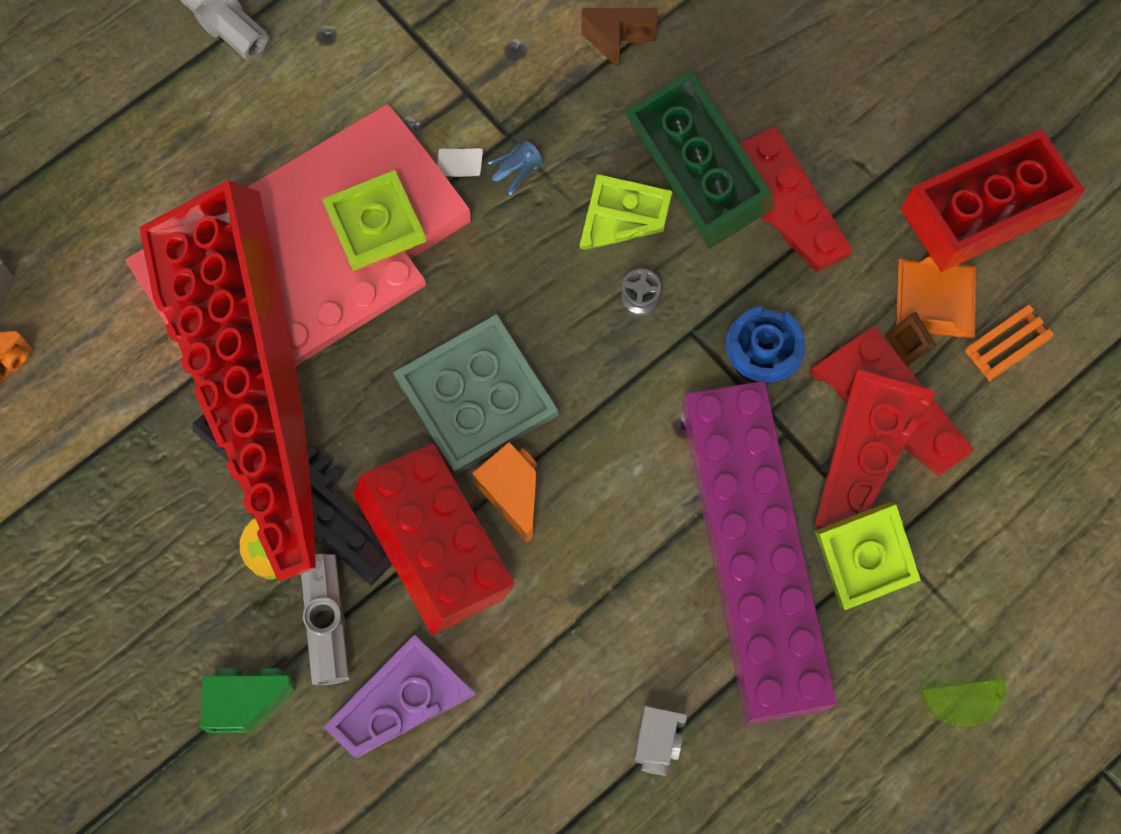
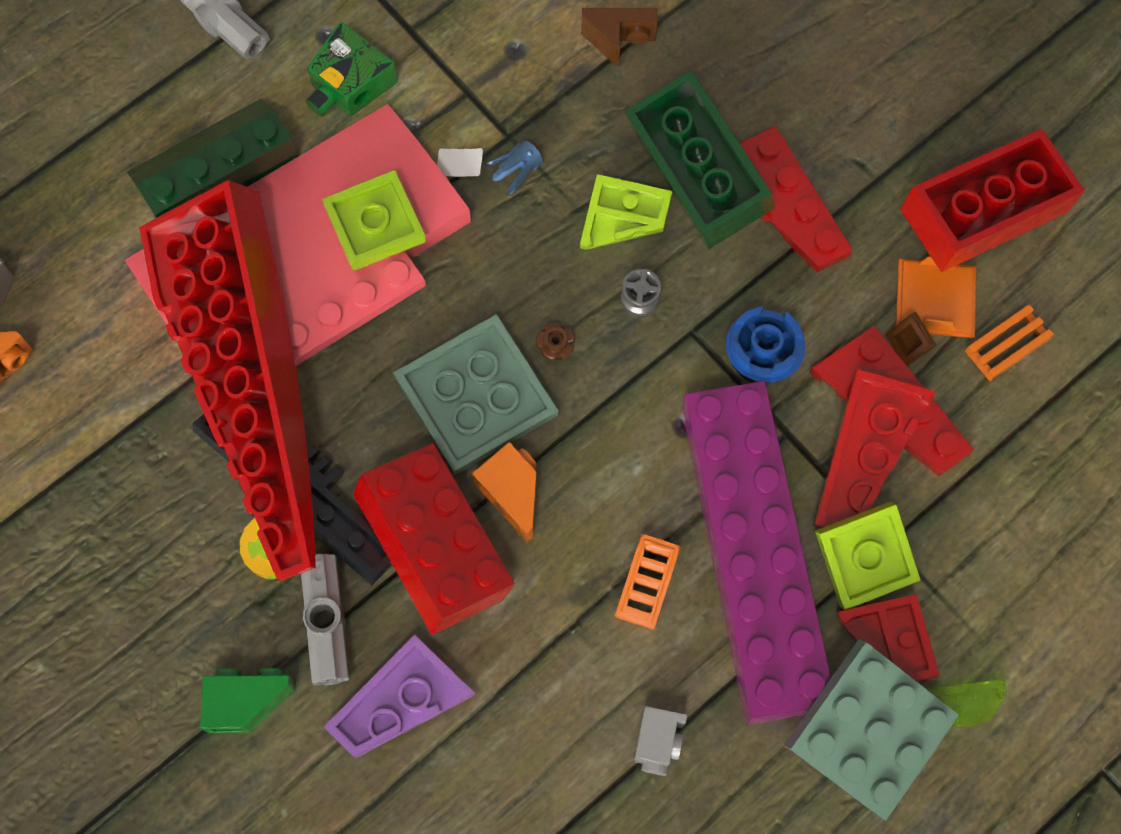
none -> dark green slope [127,99,298,218]
none -> green torso [305,21,398,116]
none -> reddish brown plate [536,323,575,361]
none -> orange slope [615,534,681,630]
none -> sand green plate [784,639,959,821]
none -> red wing [837,594,940,682]

